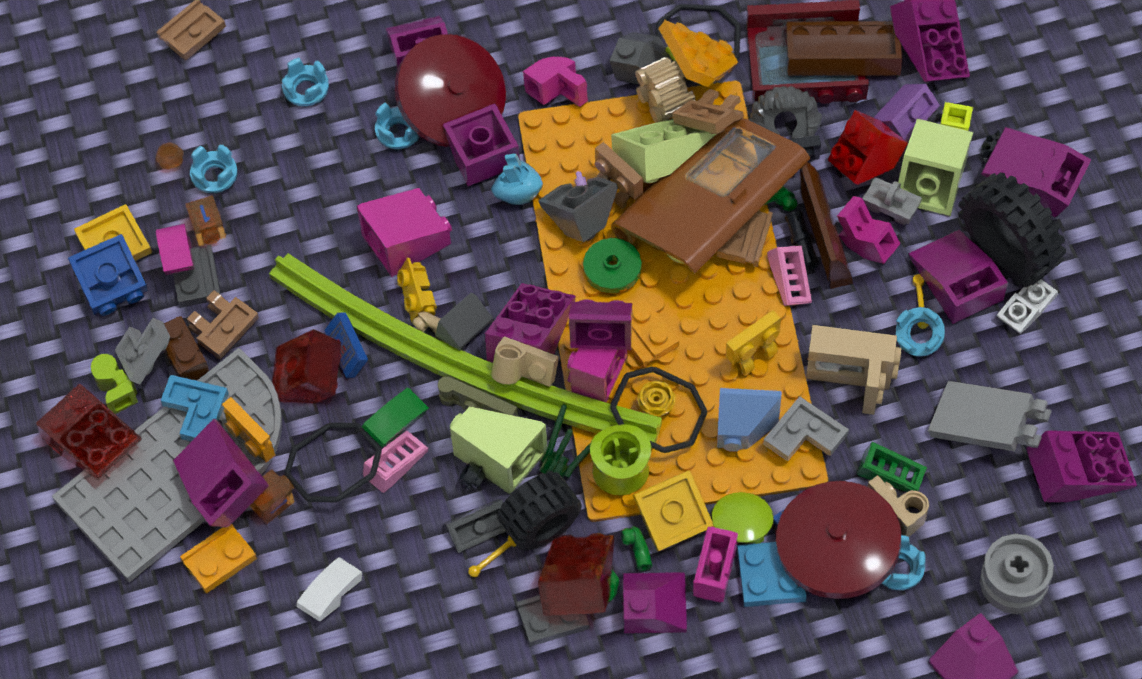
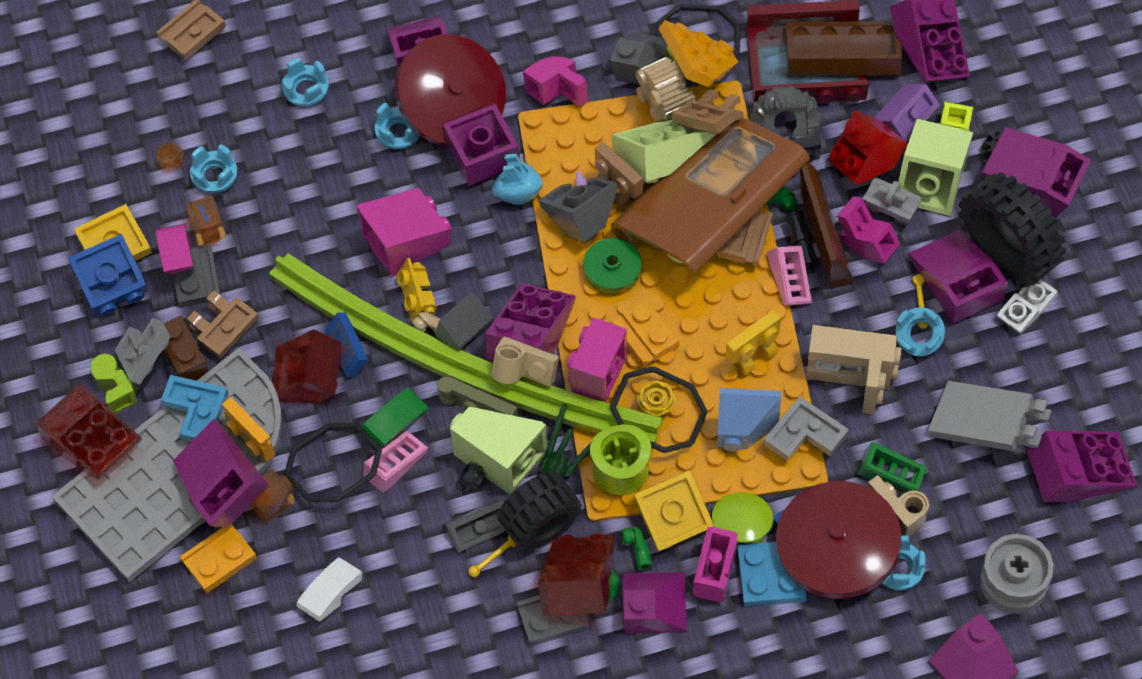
magenta slope [569,299,632,350] -> none

